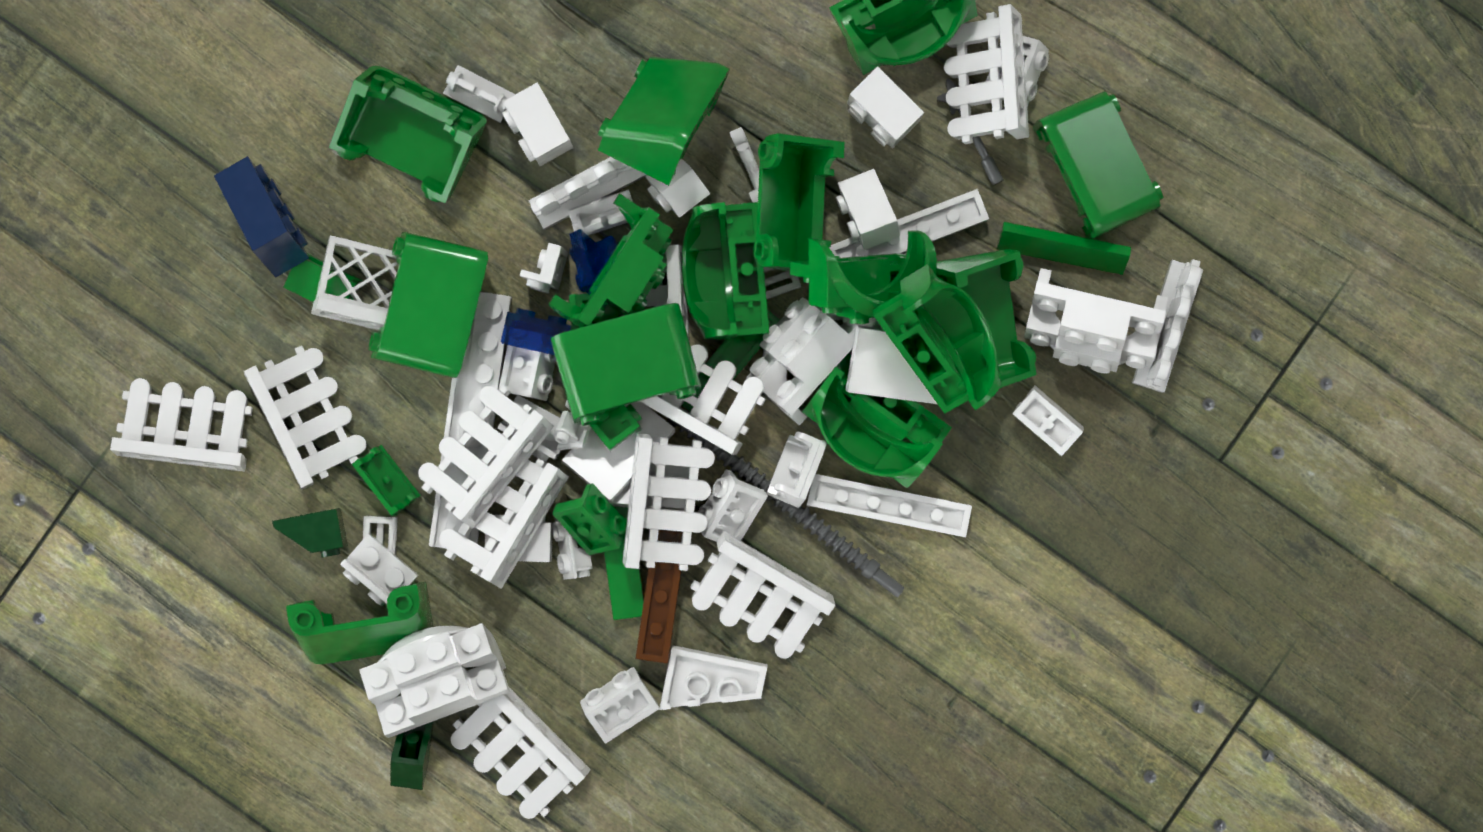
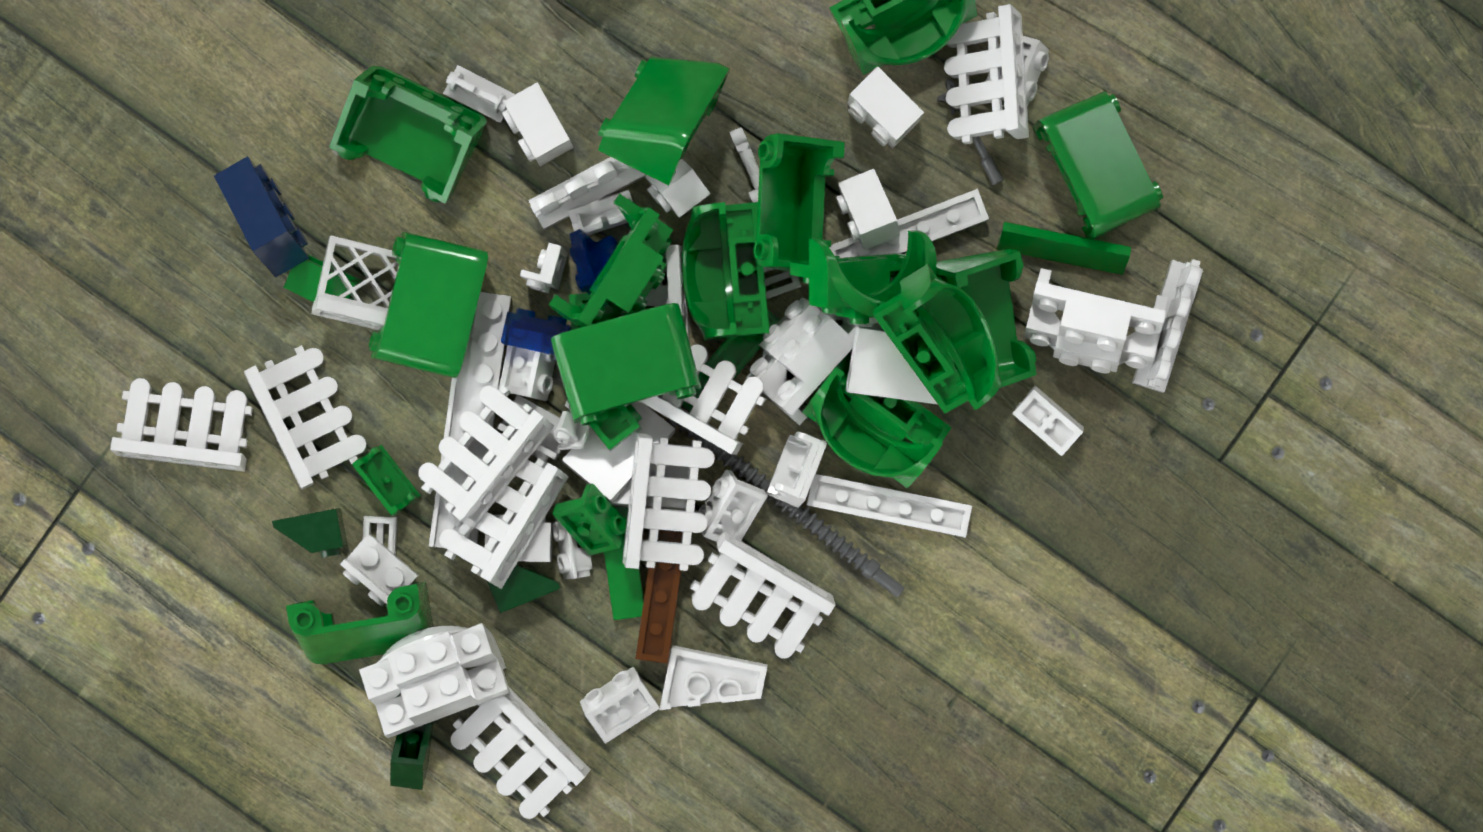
none -> dark green slope [487,564,563,613]

